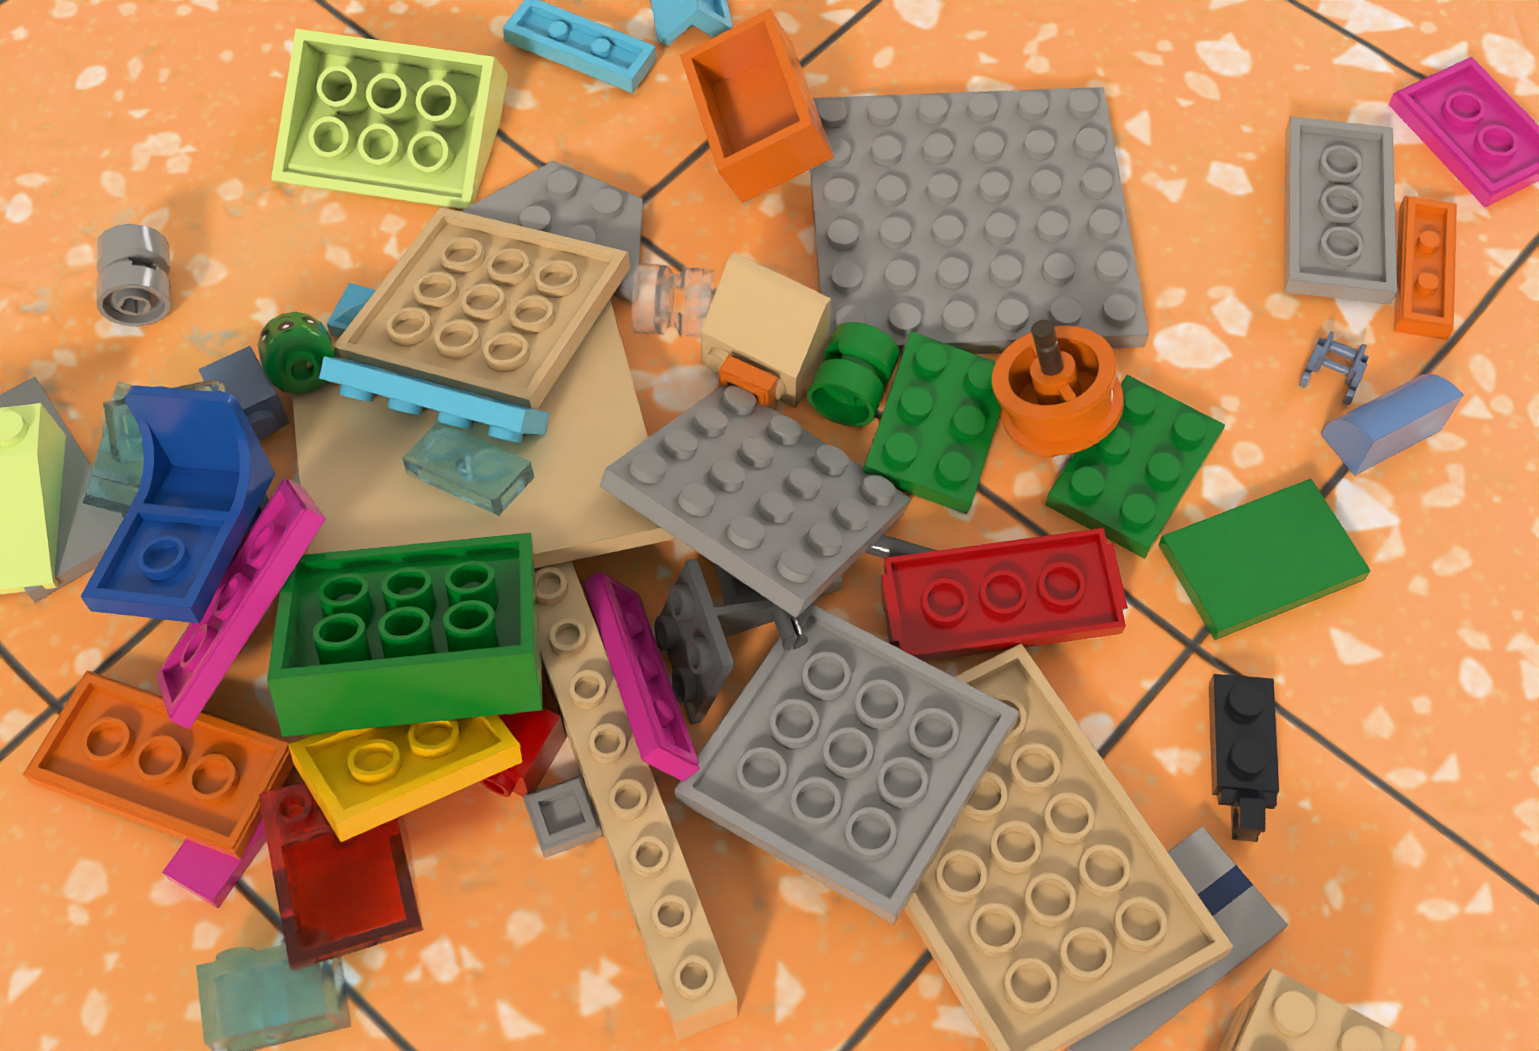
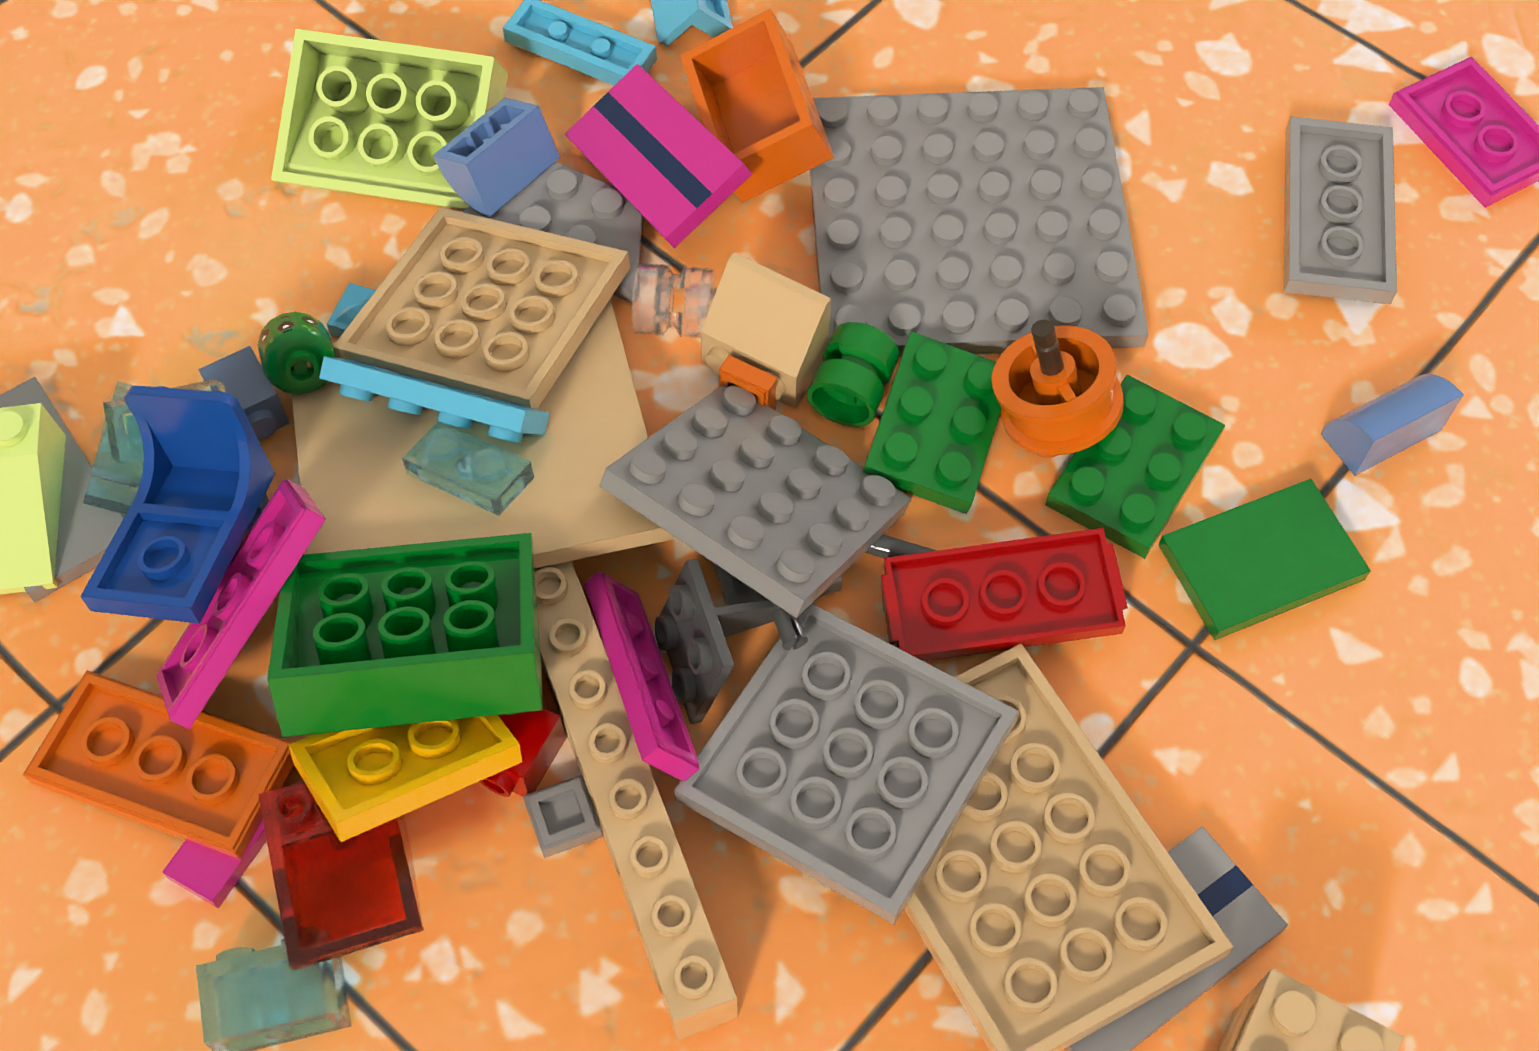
light grey wheel [96,224,171,327] -> none
black hinge [1209,674,1279,842] -> none
sand blue piece [1299,331,1369,405] -> none
orange tile [1394,196,1457,340] -> none
none -> medium blue brick [433,98,560,217]
none -> dark pink tile [564,64,752,249]

